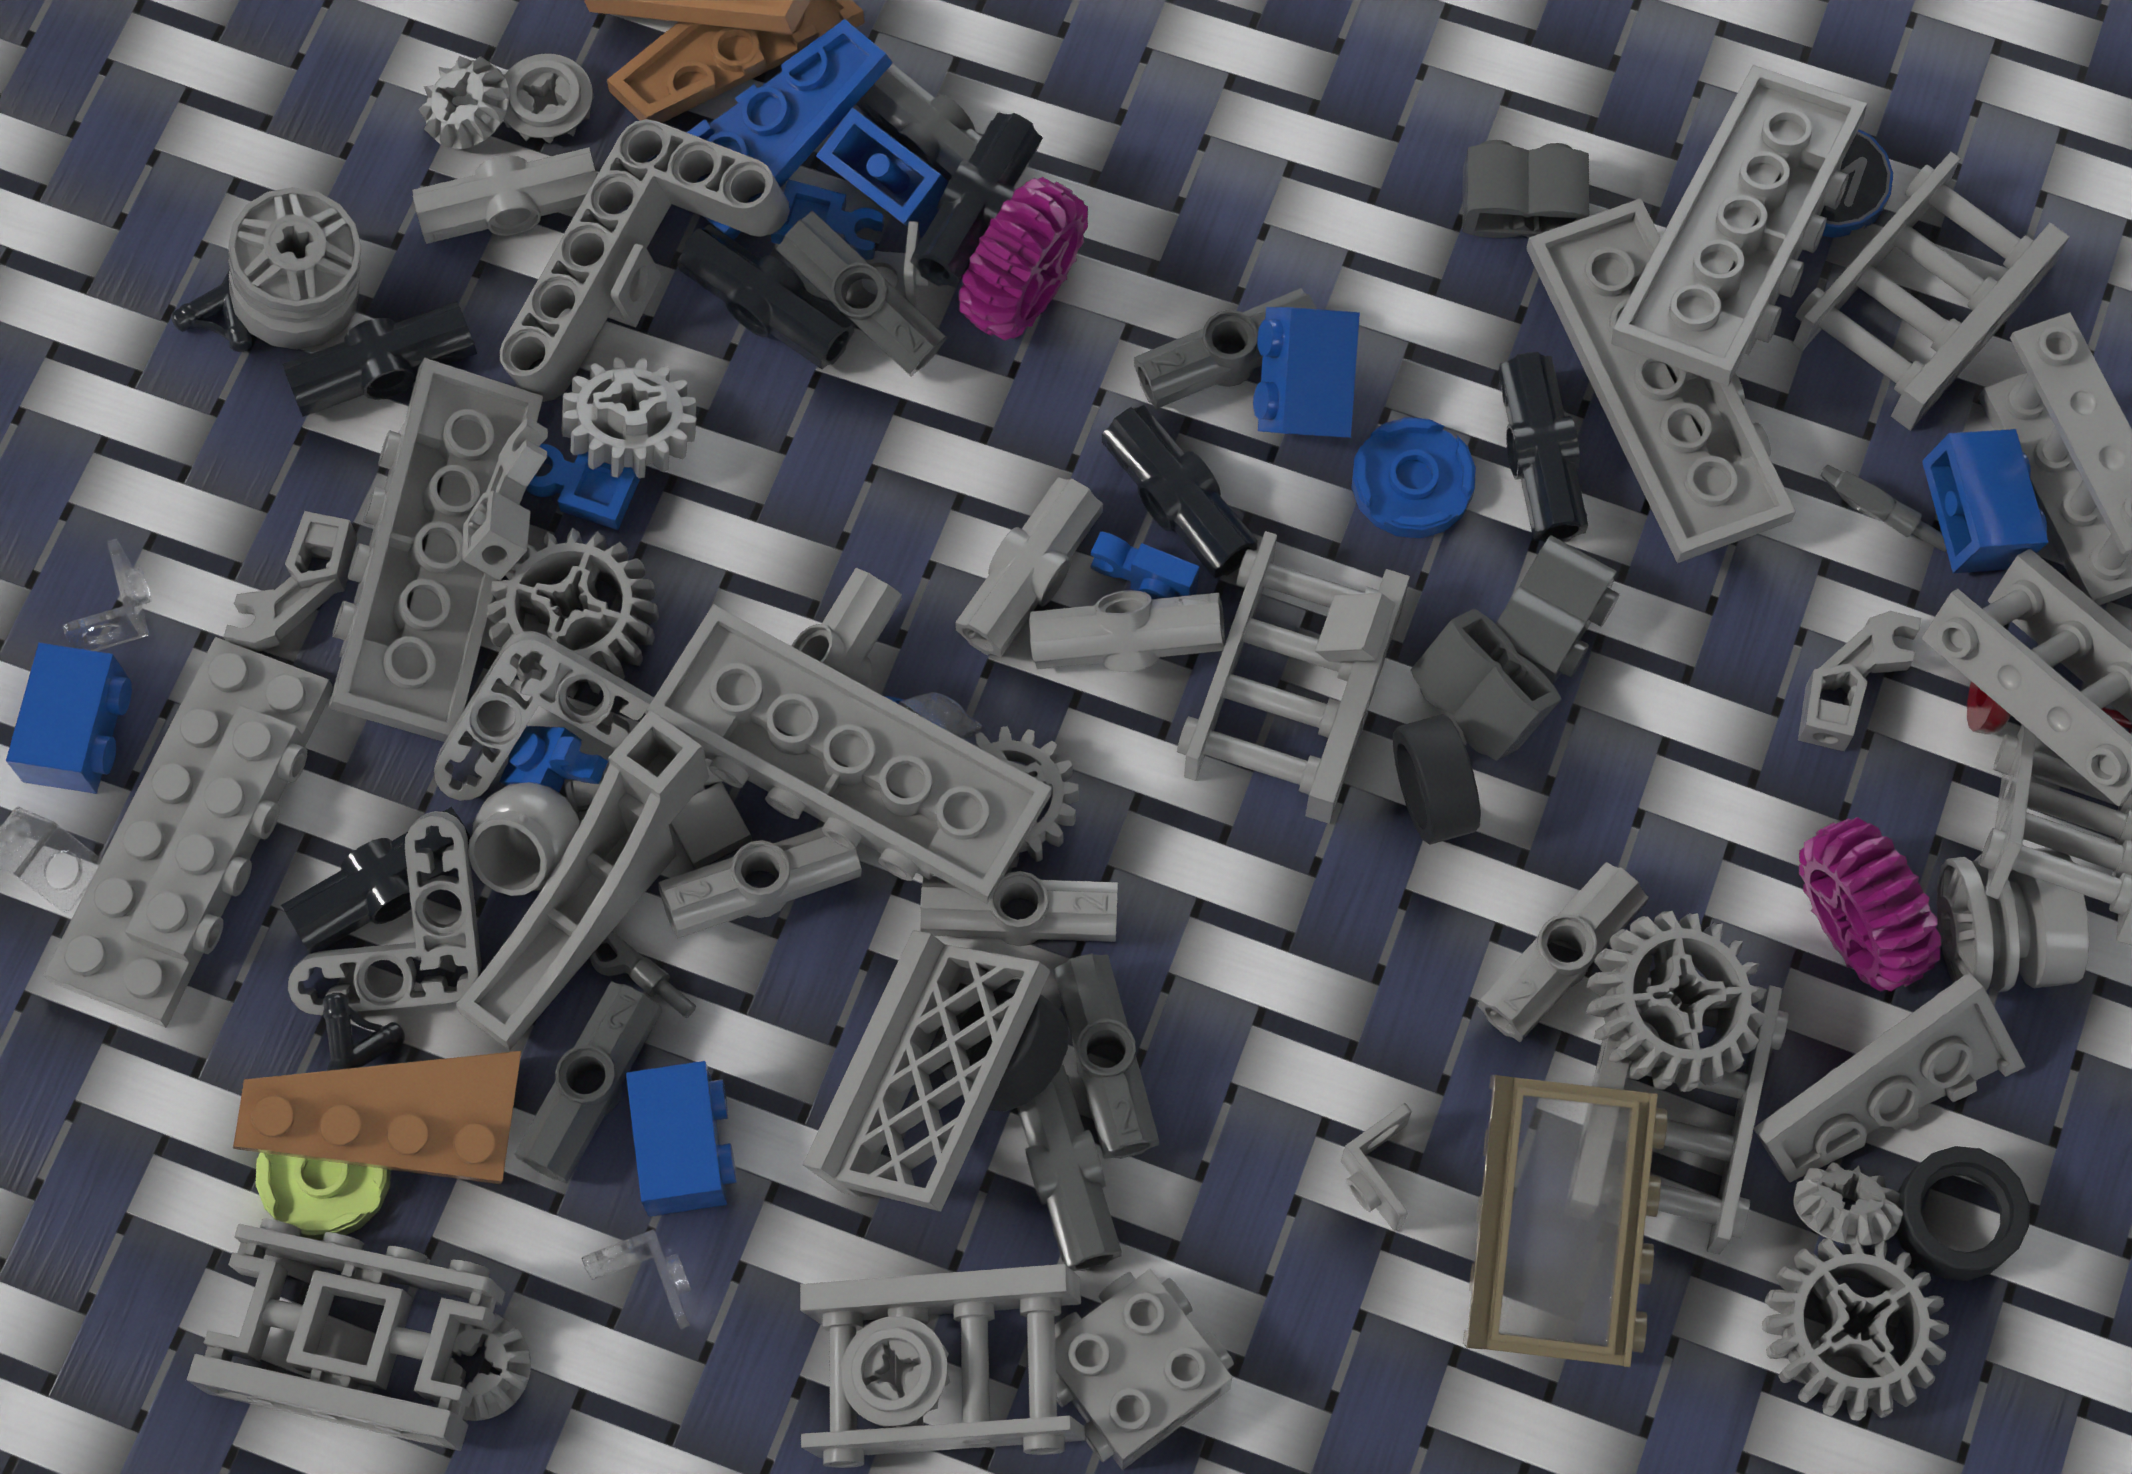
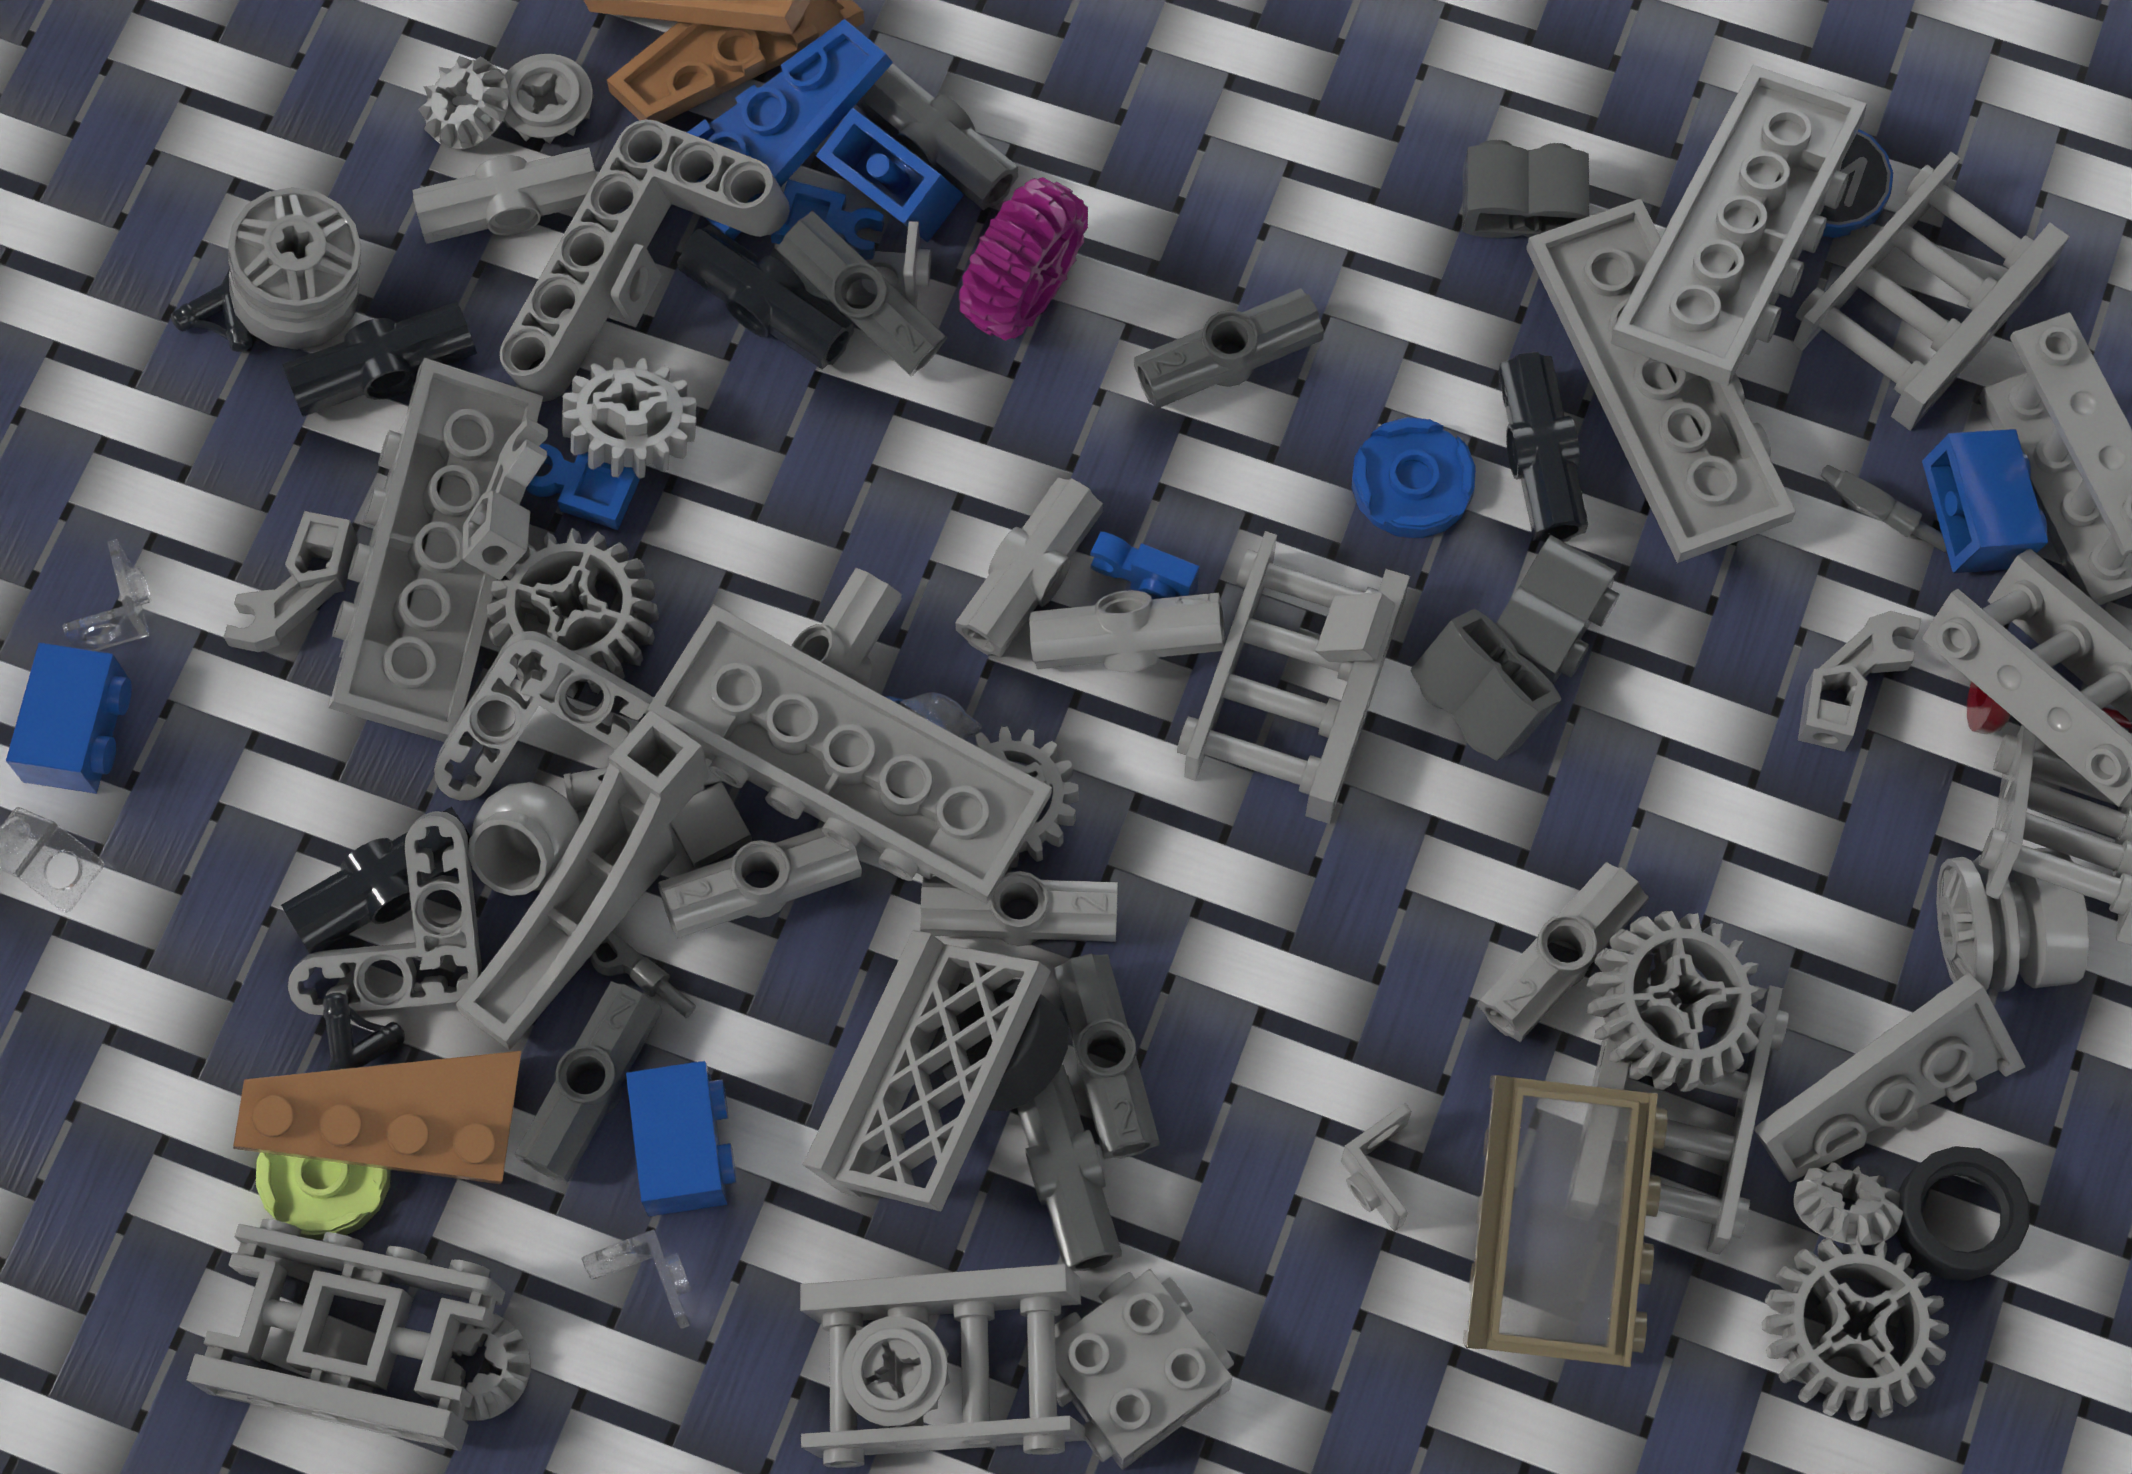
light grey plate [43,637,334,1028] -> none
blue plate [499,726,608,793] -> none
black piece [910,112,1043,288] -> none
black piece [1102,405,1258,578] -> none
blue brick [1253,307,1360,438] -> none
black tyre [1393,714,1481,845] -> none
magenta gear [1799,817,1941,992] -> none

